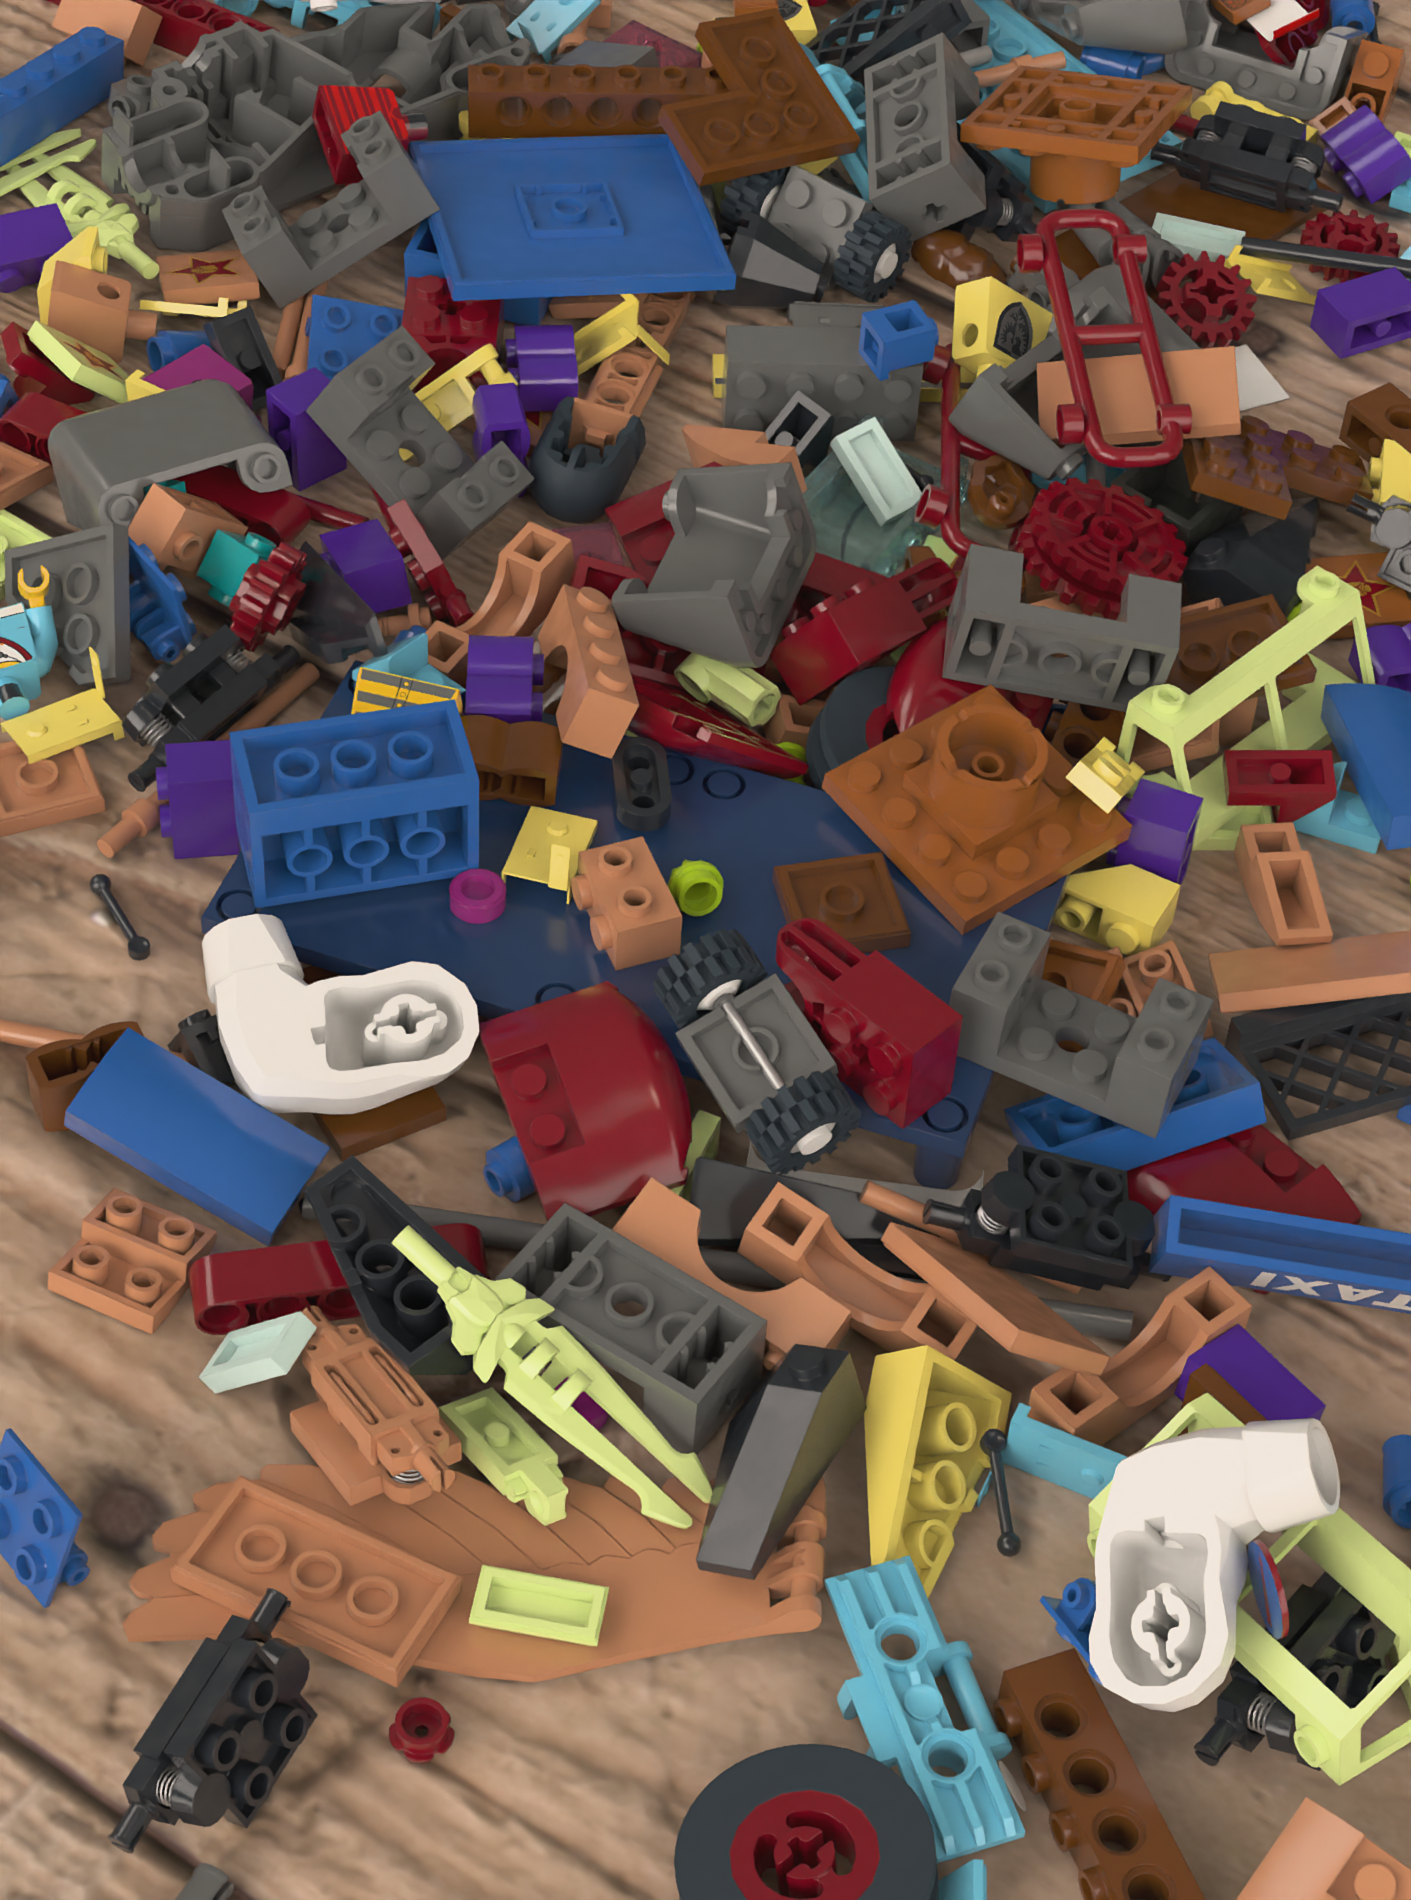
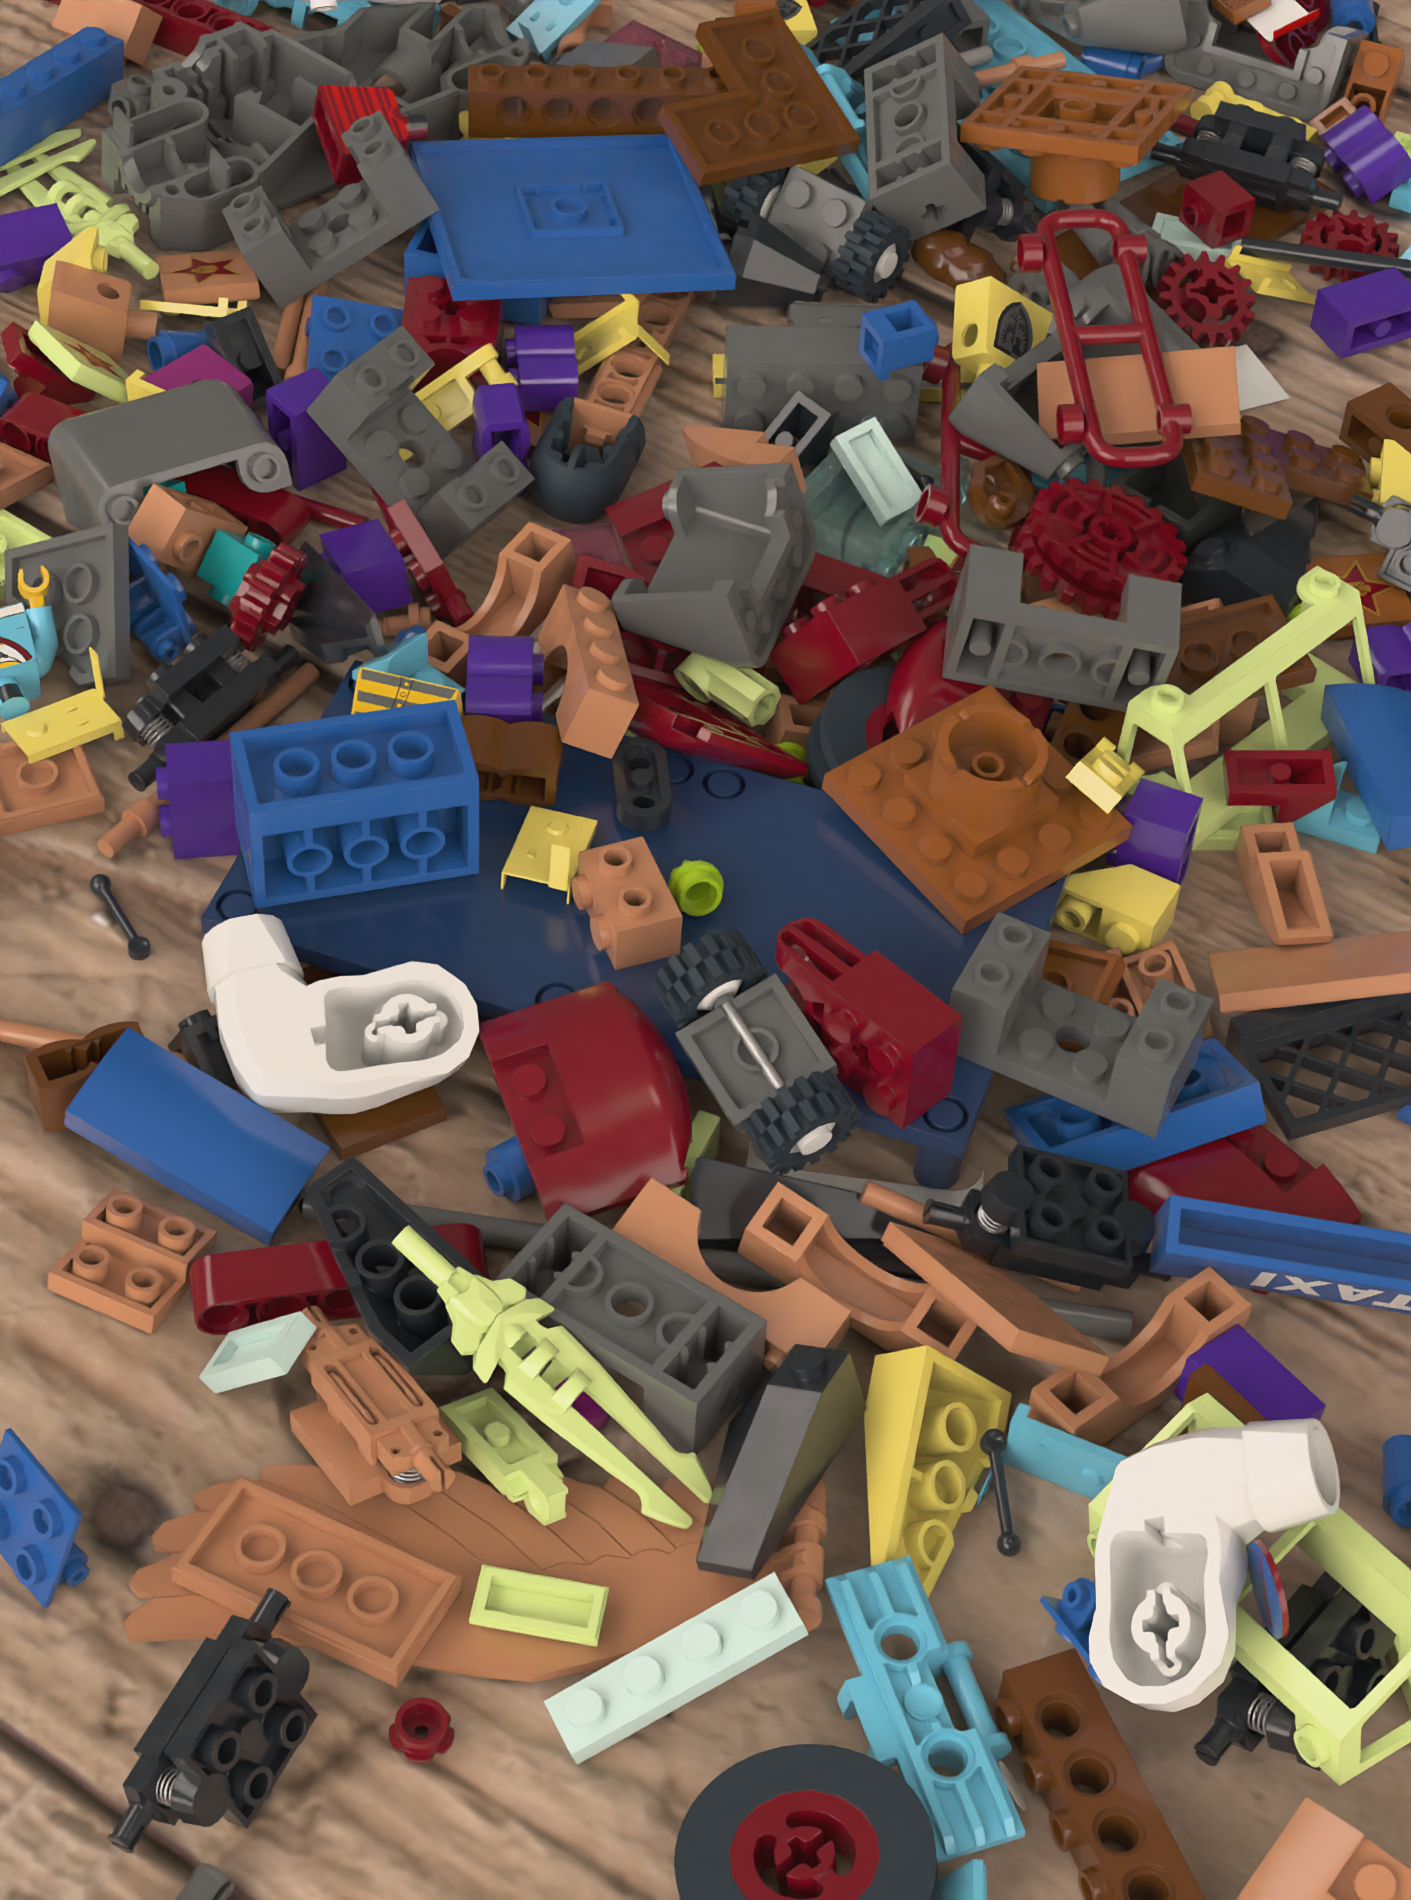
magenta tile [449,869,506,924] -> none
reddish brown tile [772,852,911,953] -> none
none -> light aqua plate [544,1572,809,1765]
none -> dark red brick [1179,170,1256,249]

